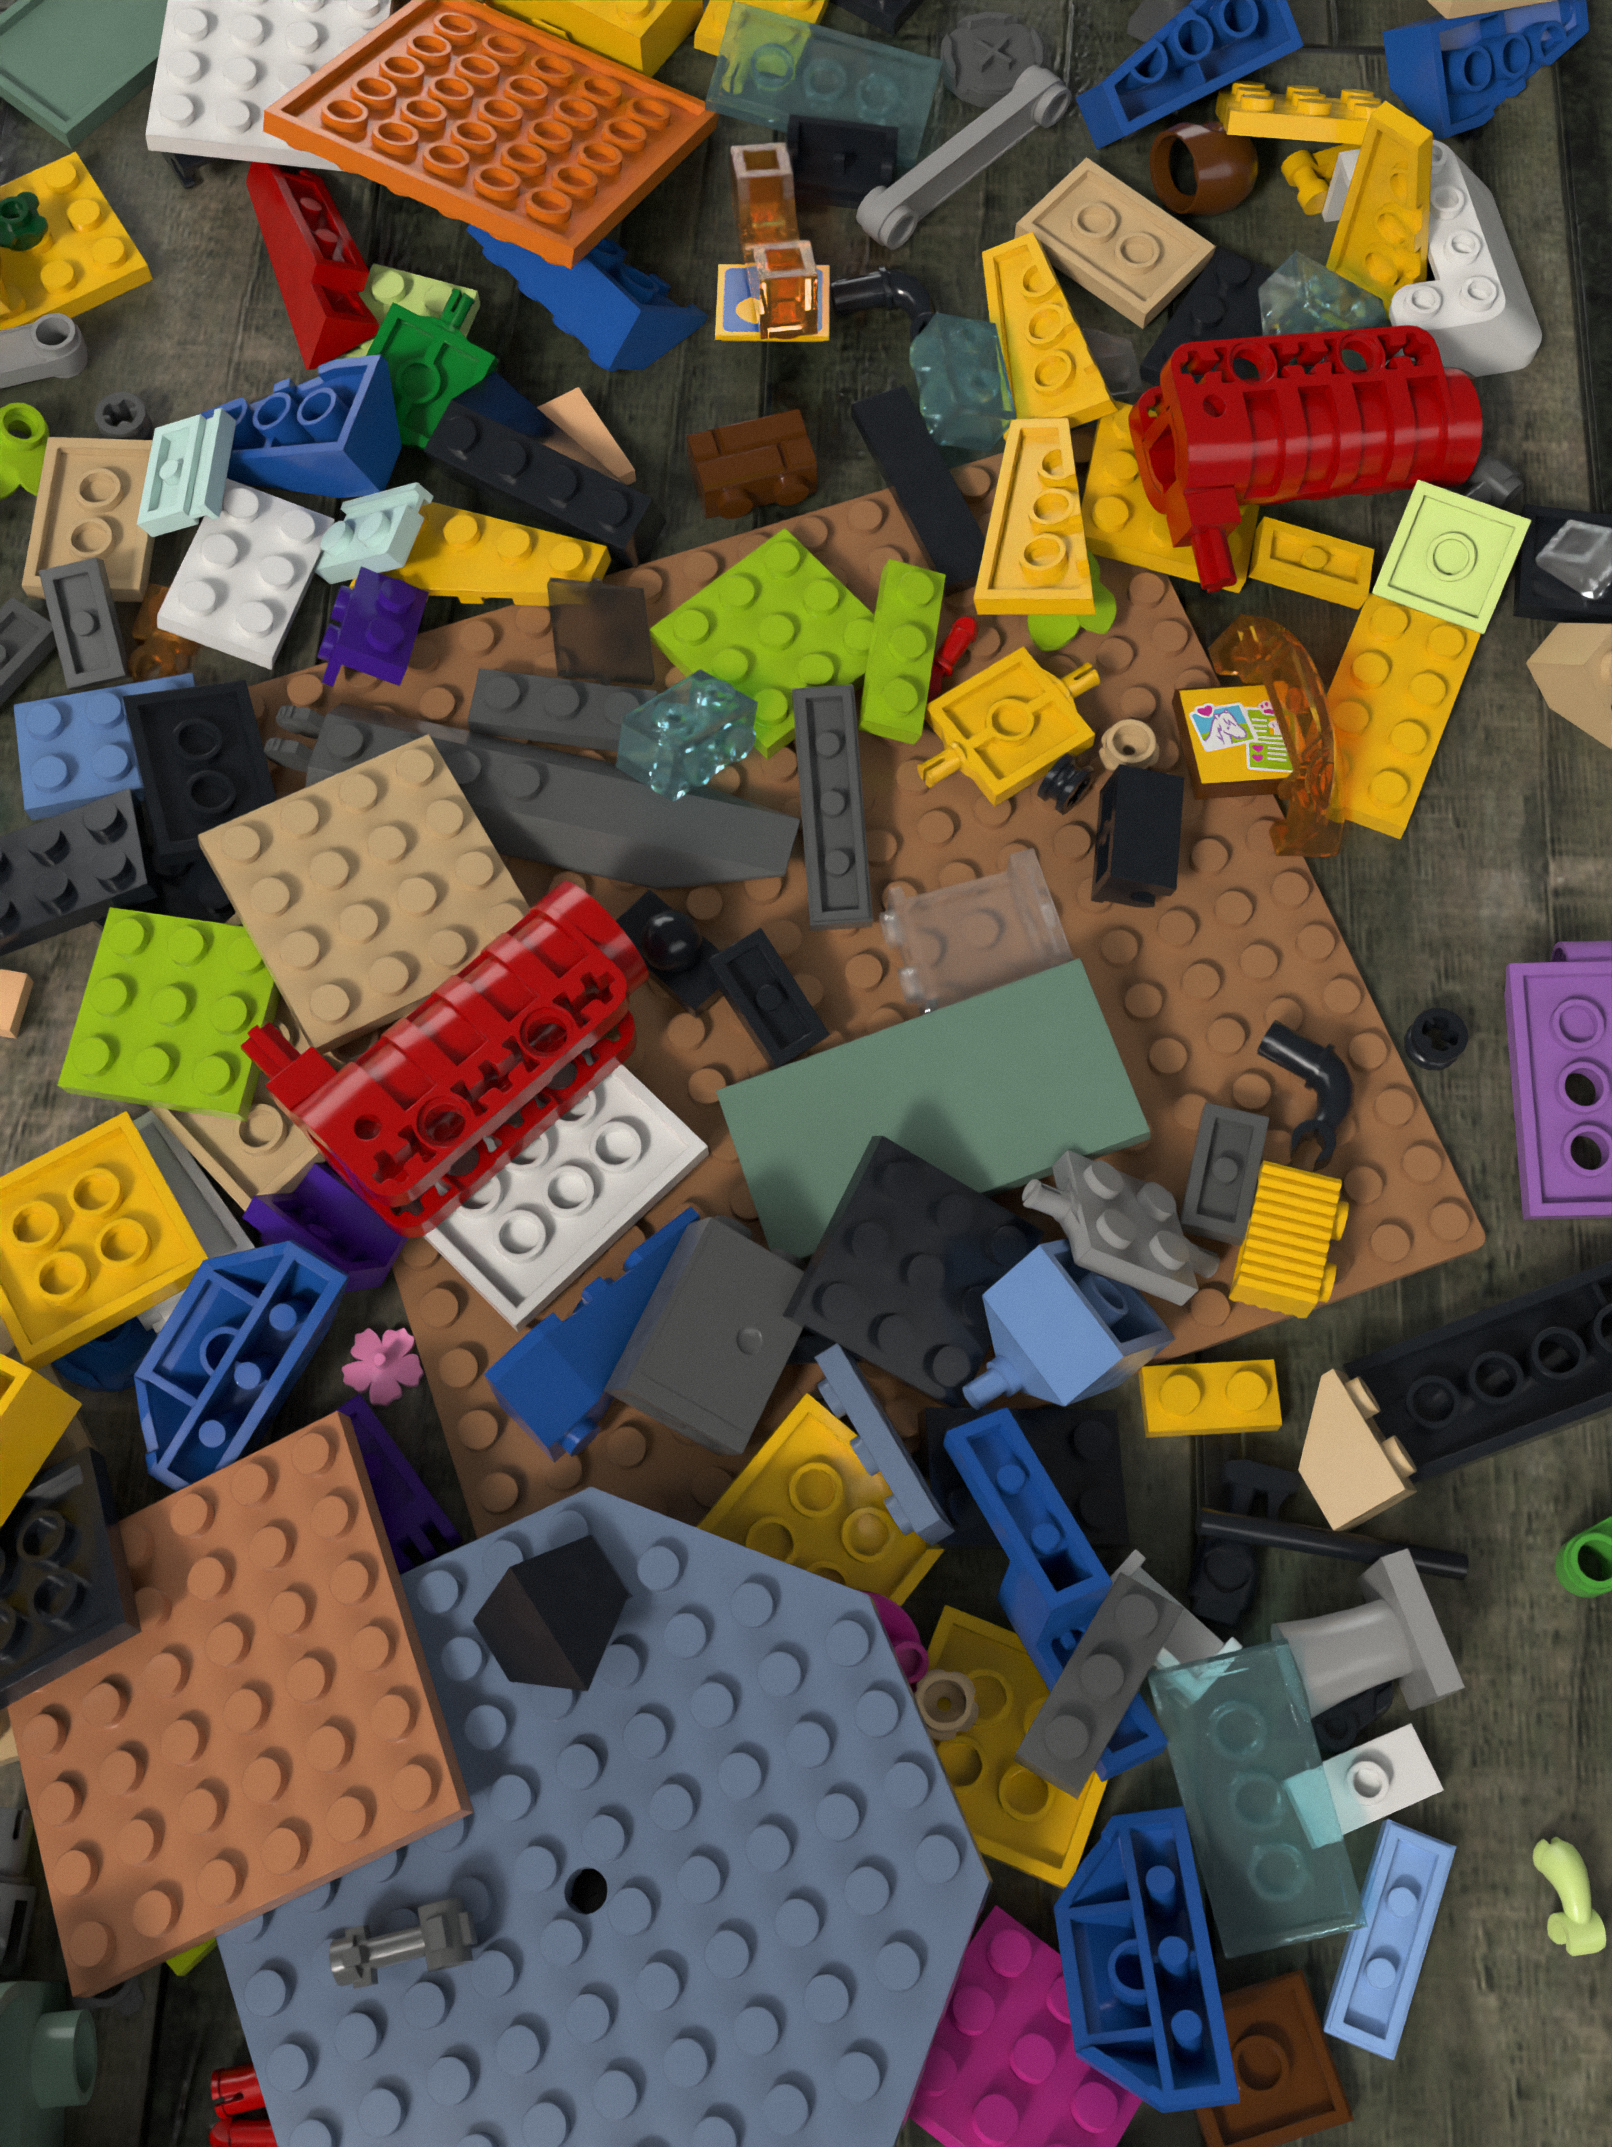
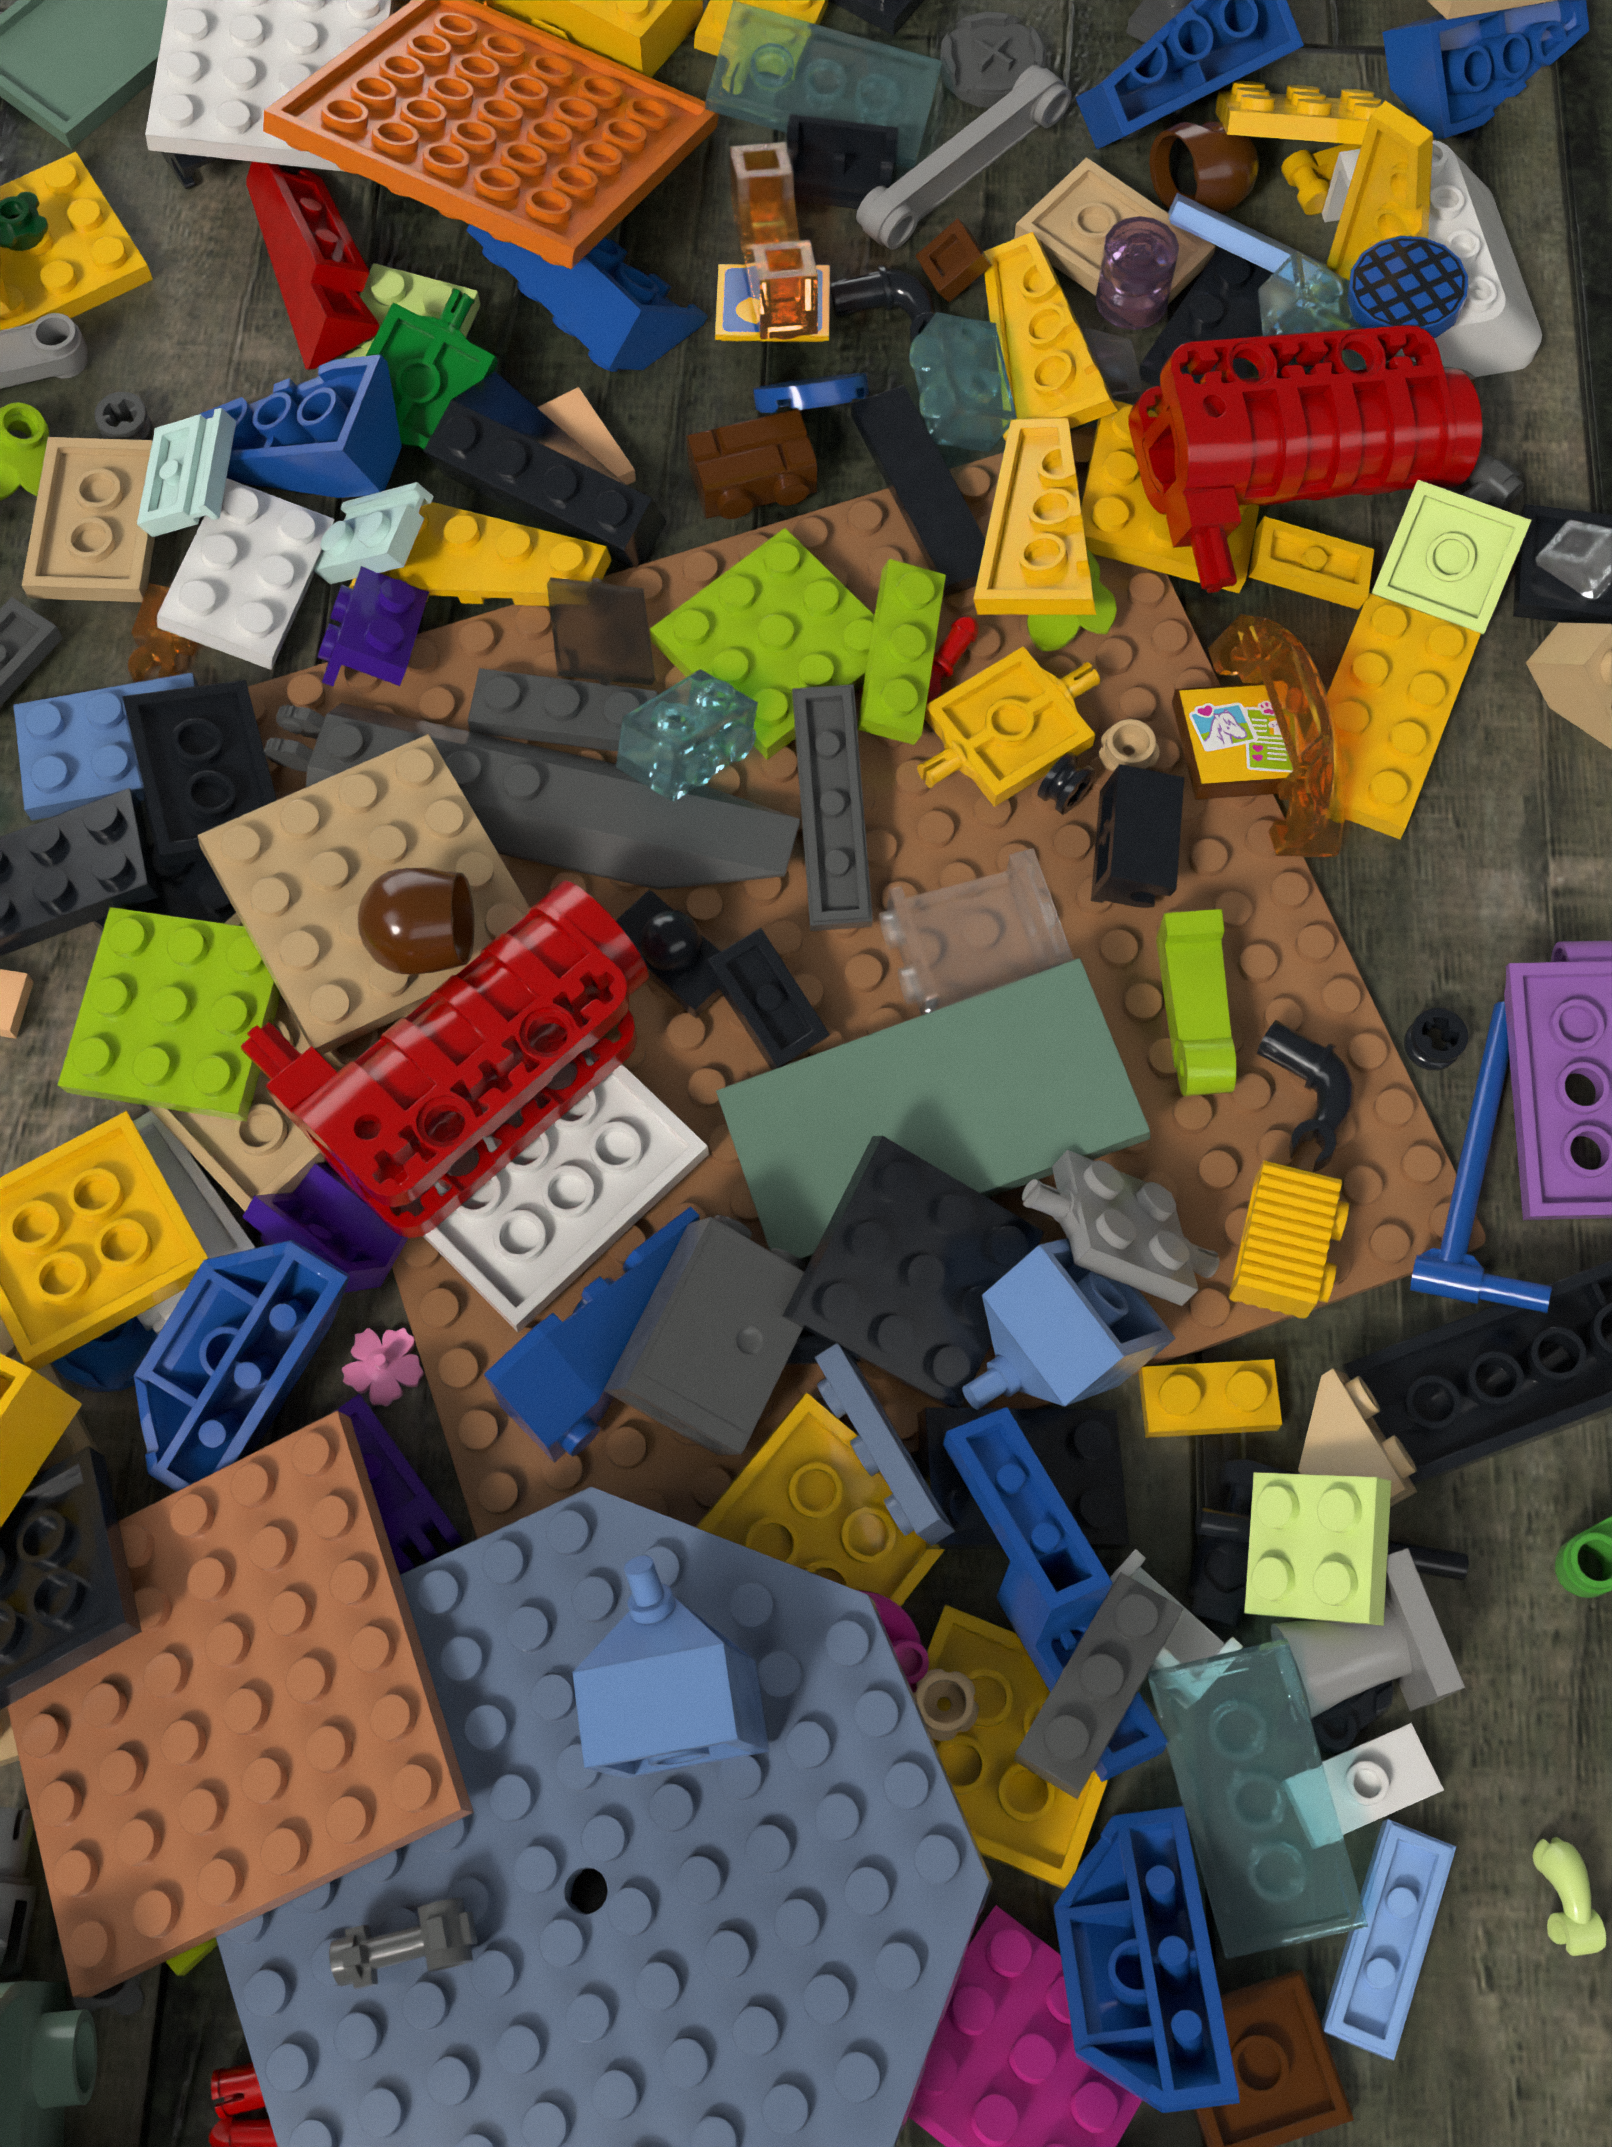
dark grey plate [39,557,132,690] -> none
black slope [472,1534,632,1691] -> none
dark grey plate [1179,1102,1269,1246] -> none
none -> reddish brown helmet [358,868,475,974]
none -> medium blue piece [572,1555,769,1779]
none -> blue tile [753,373,869,413]
none -> reddish brown plate [915,218,992,302]
none -> clear purple wheel [1095,216,1179,330]
none -> lime leg [1156,909,1236,1096]
none -> light blue tile [1168,193,1330,293]
none -> yellowish green plate [1244,1472,1391,1626]
none -> tile [1347,236,1468,338]
none -> blue bar [1410,1001,1552,1313]

